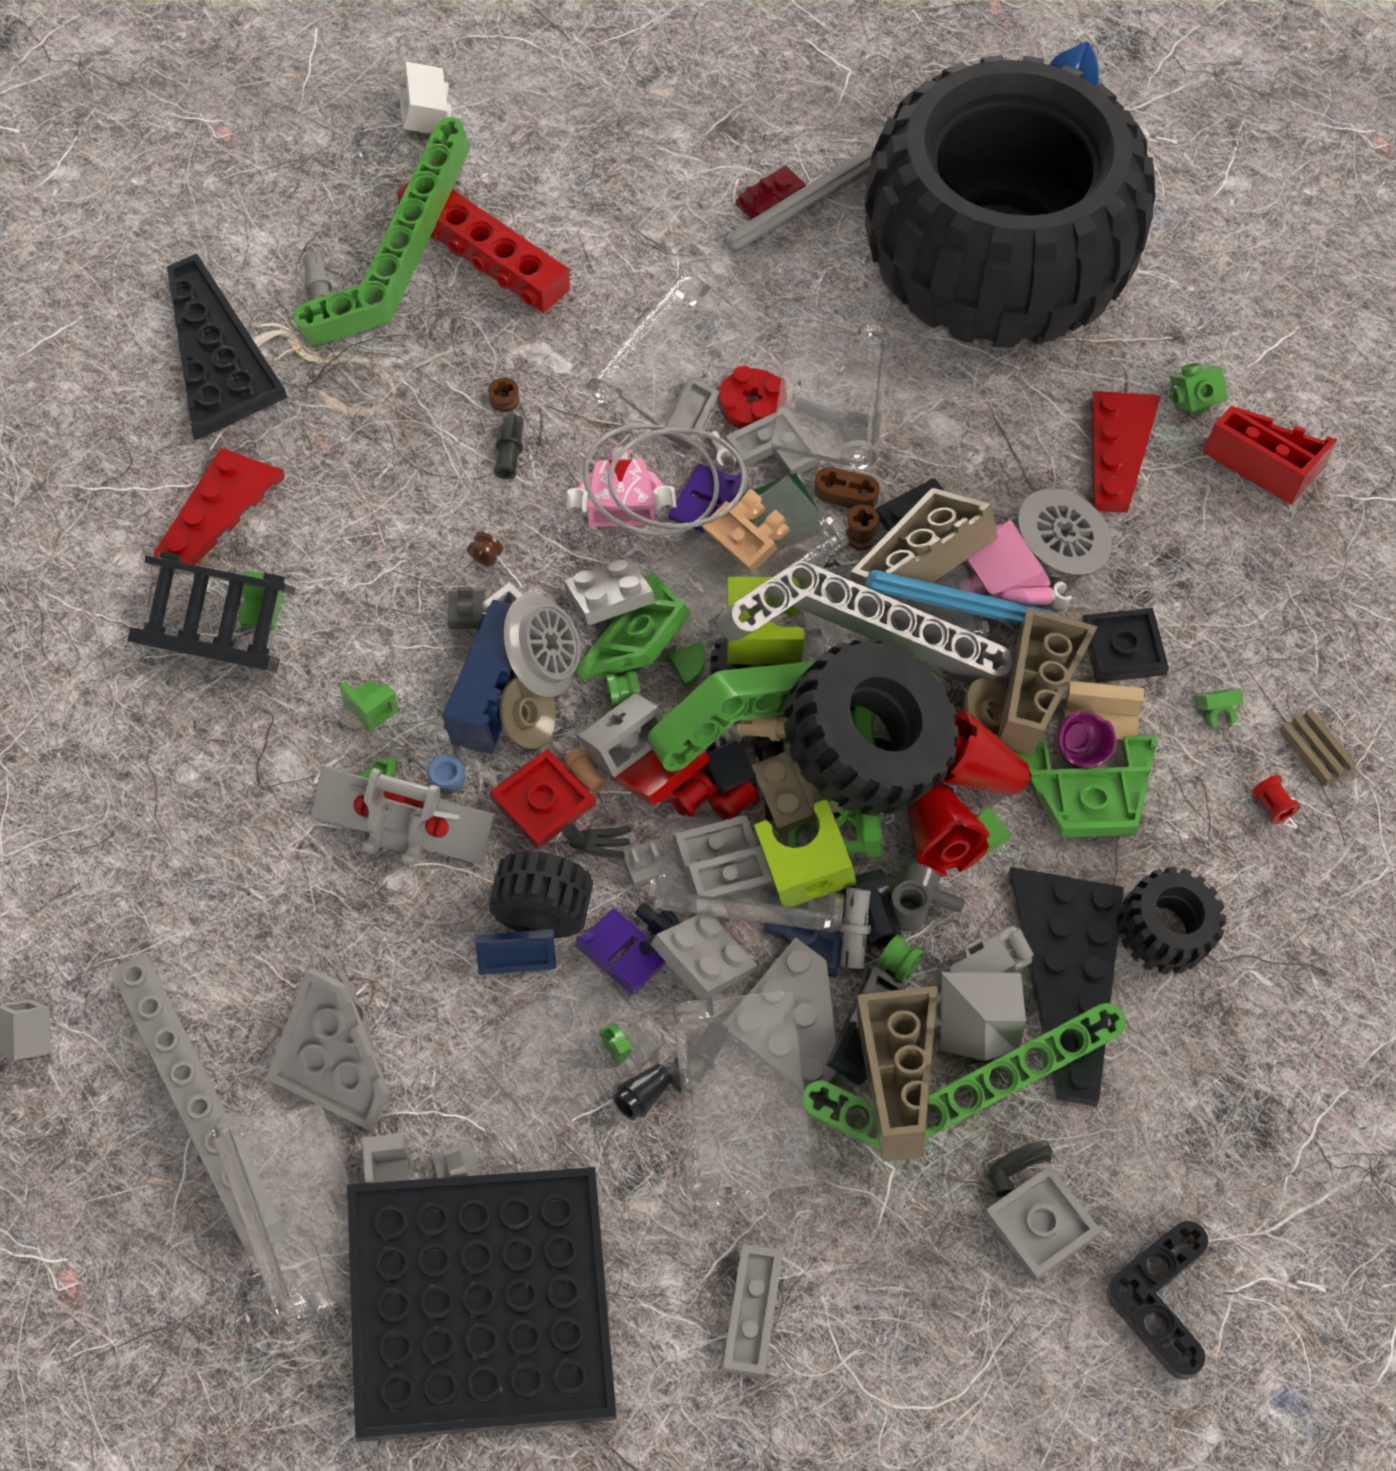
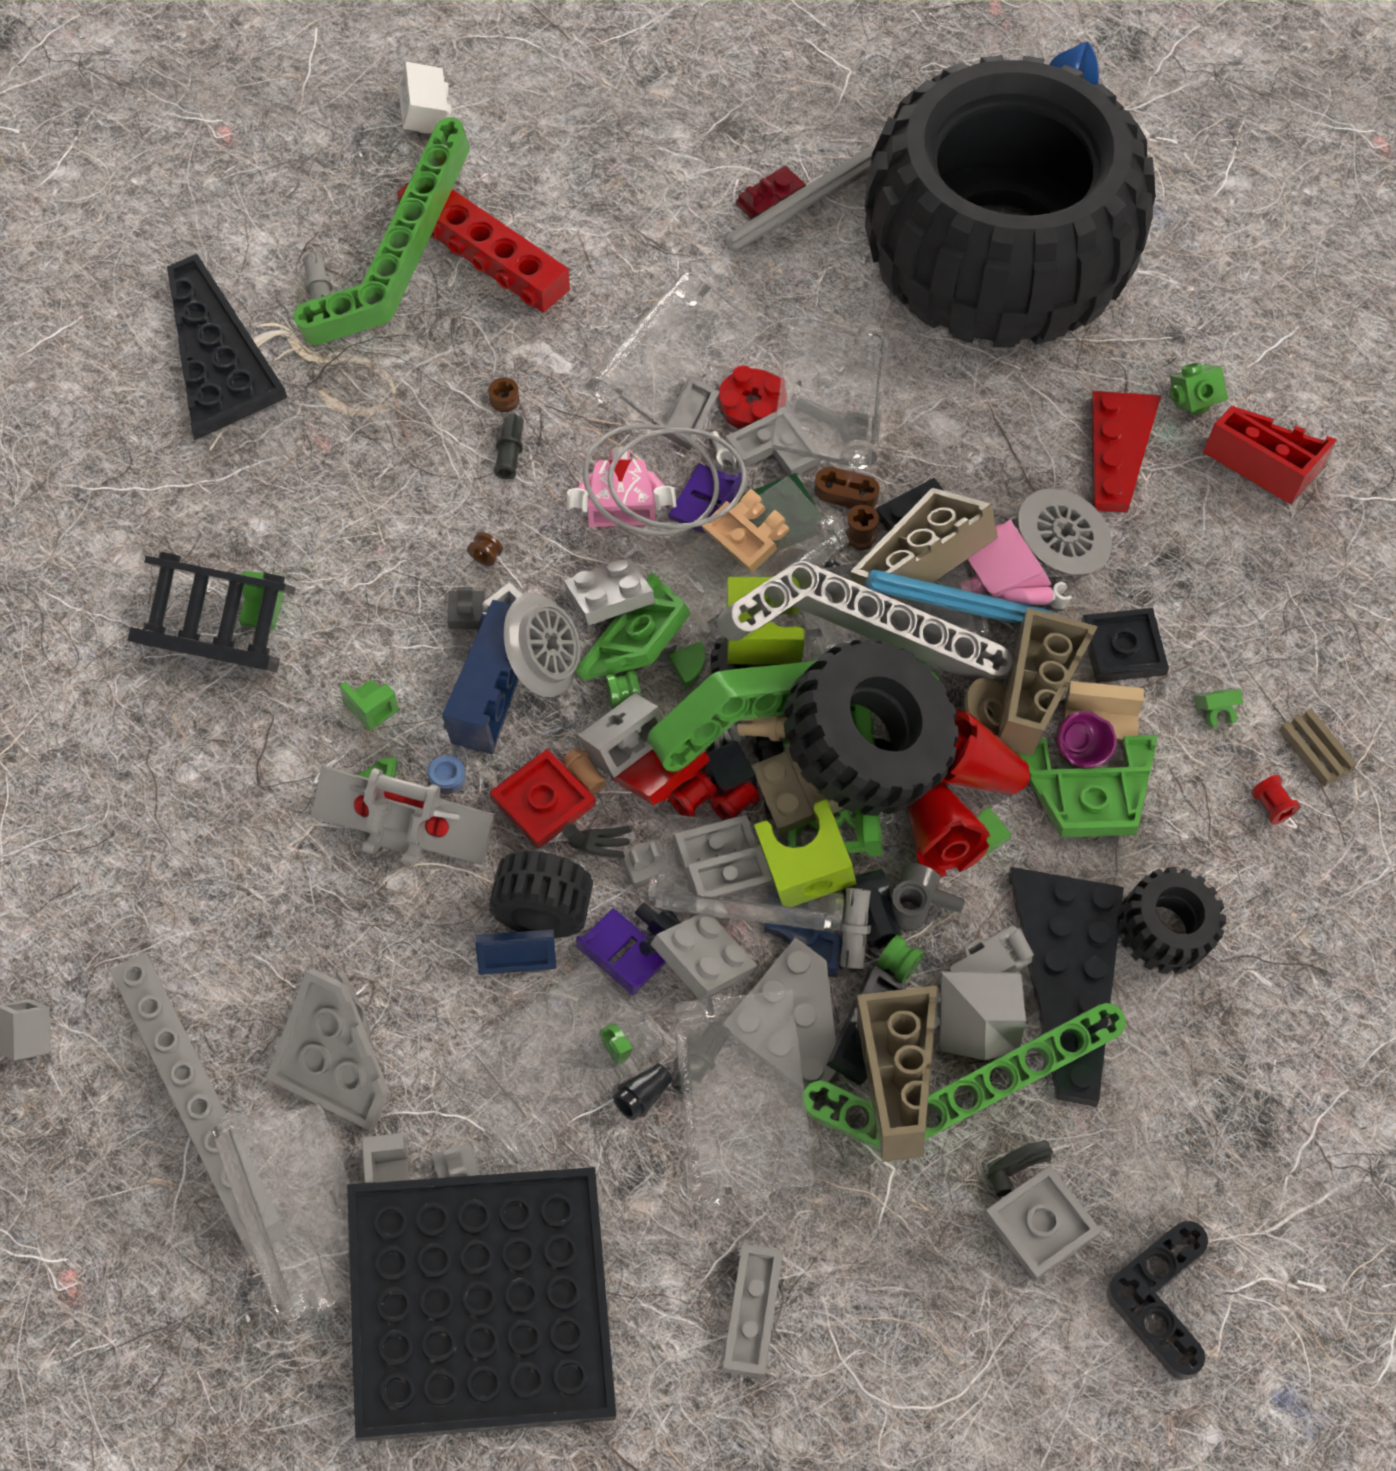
red wing [153,447,285,565] -> none
dark tan dish [500,677,556,749] -> none

